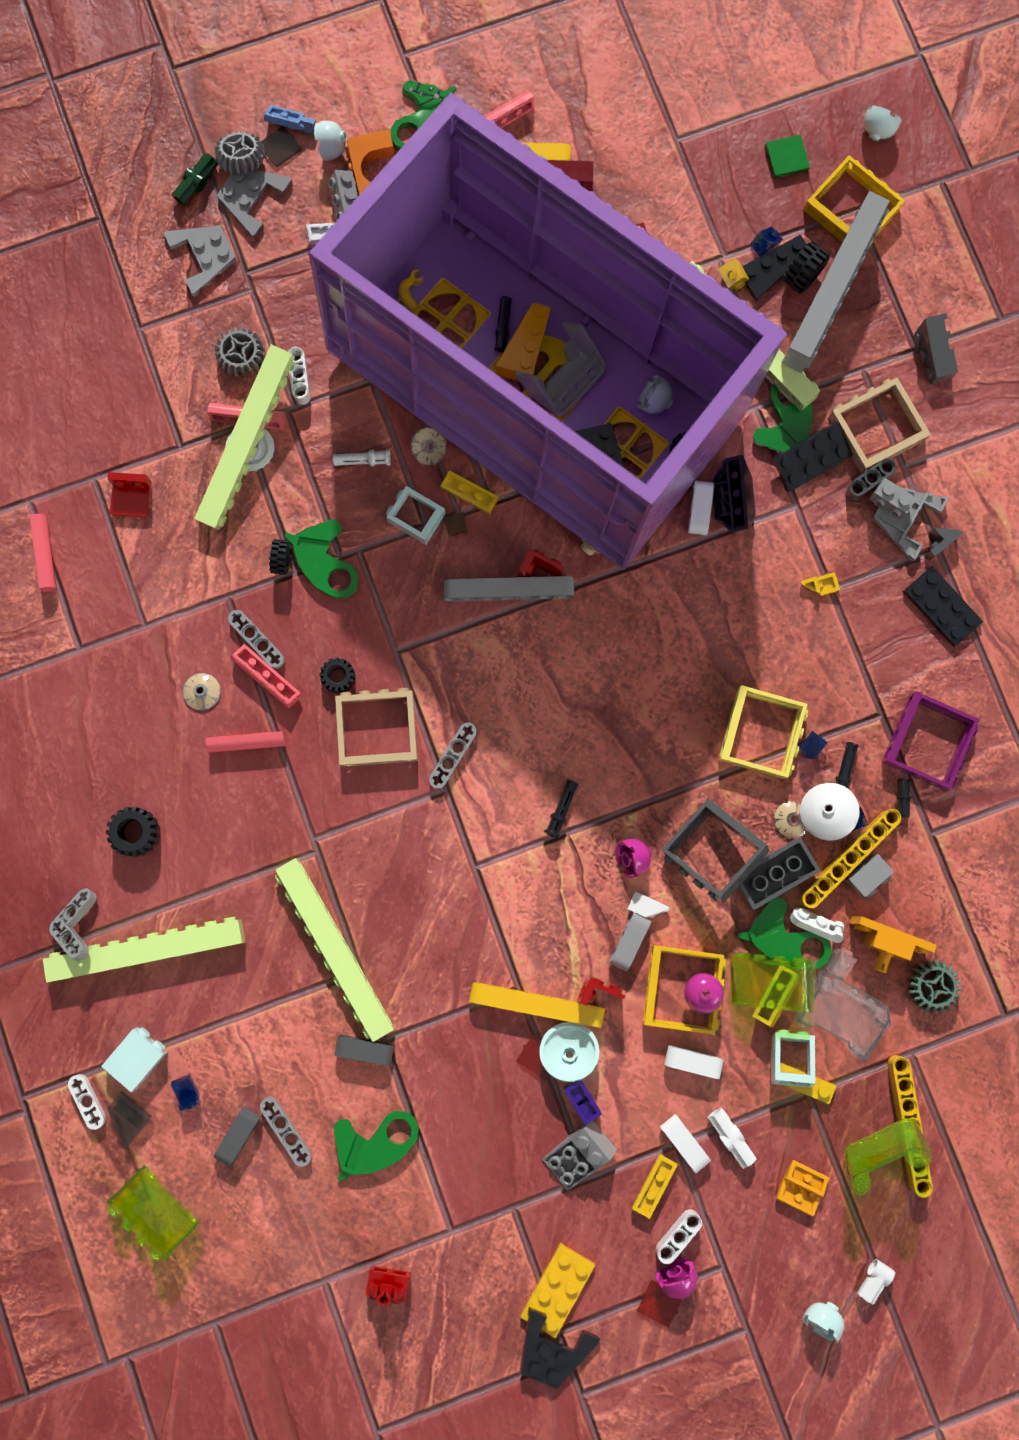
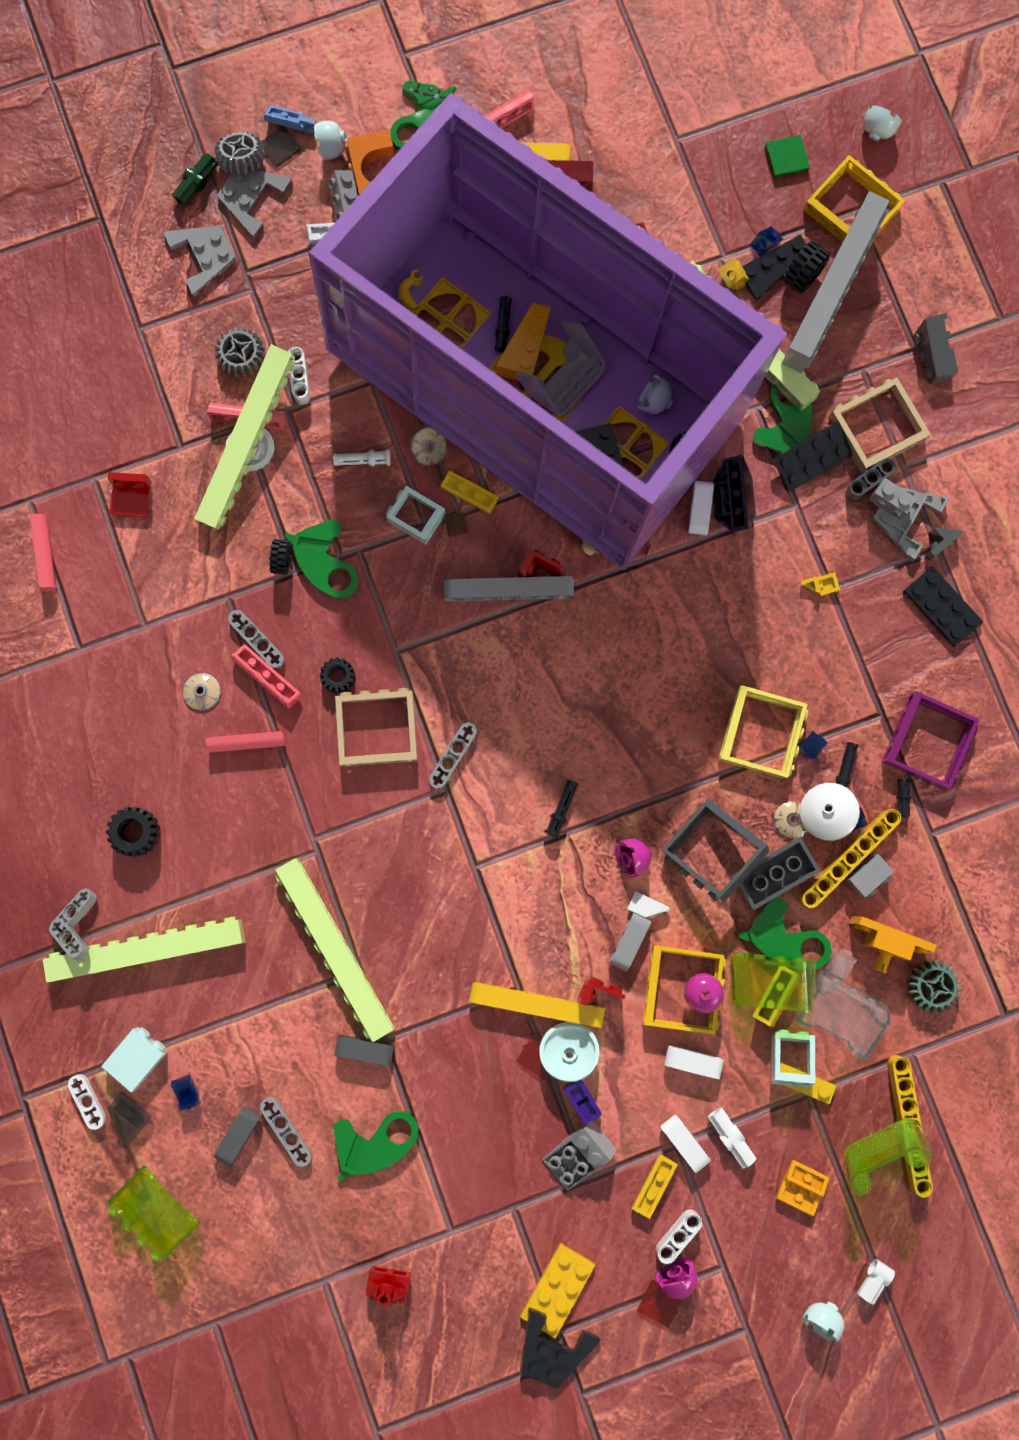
white plate [790,908,845,943] -> none

